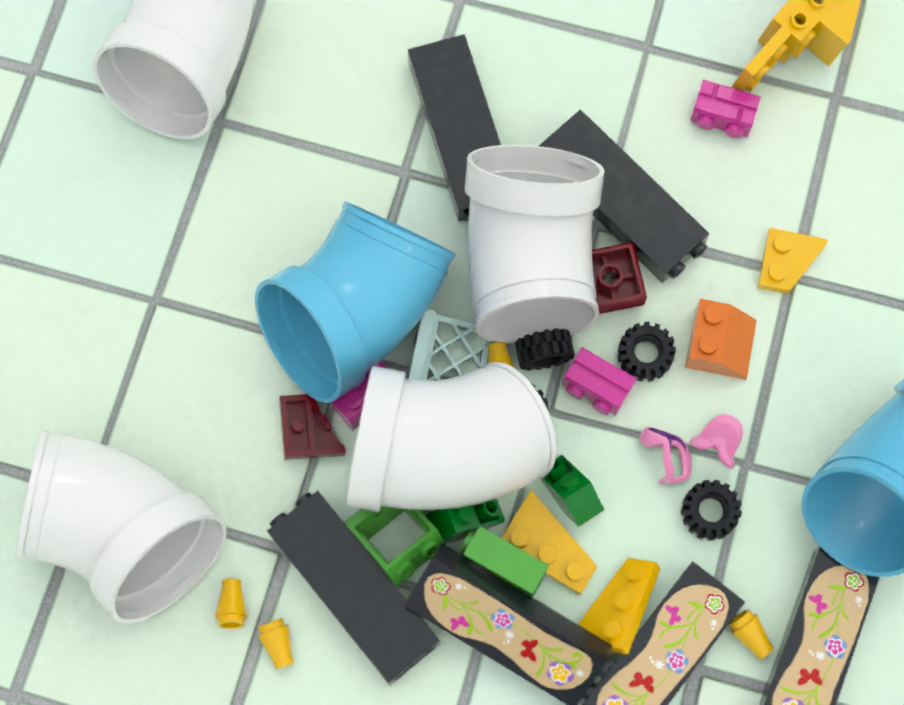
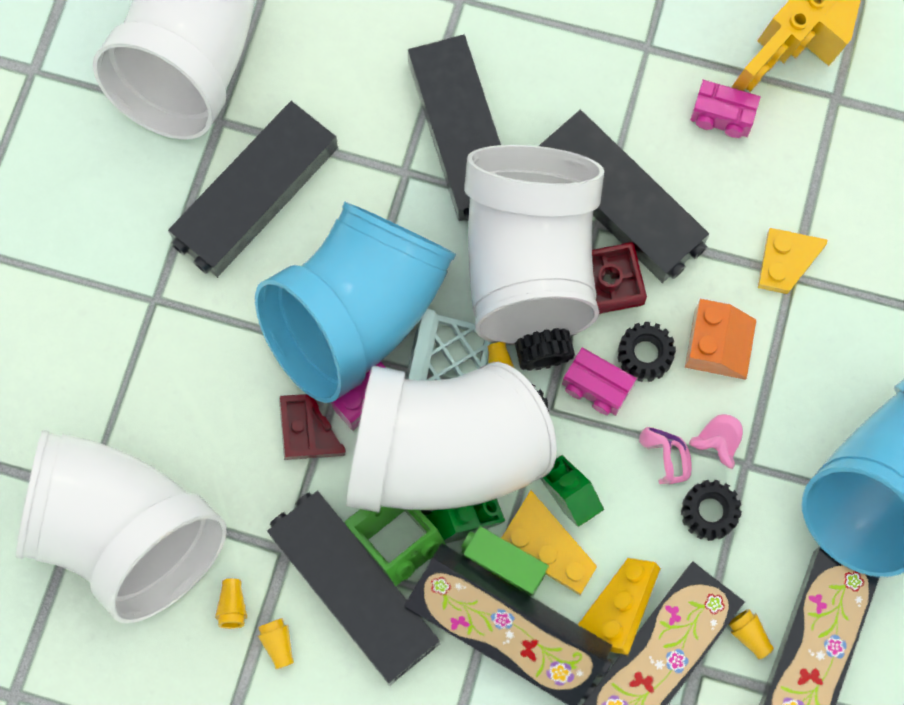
none -> black brick [168,100,338,278]

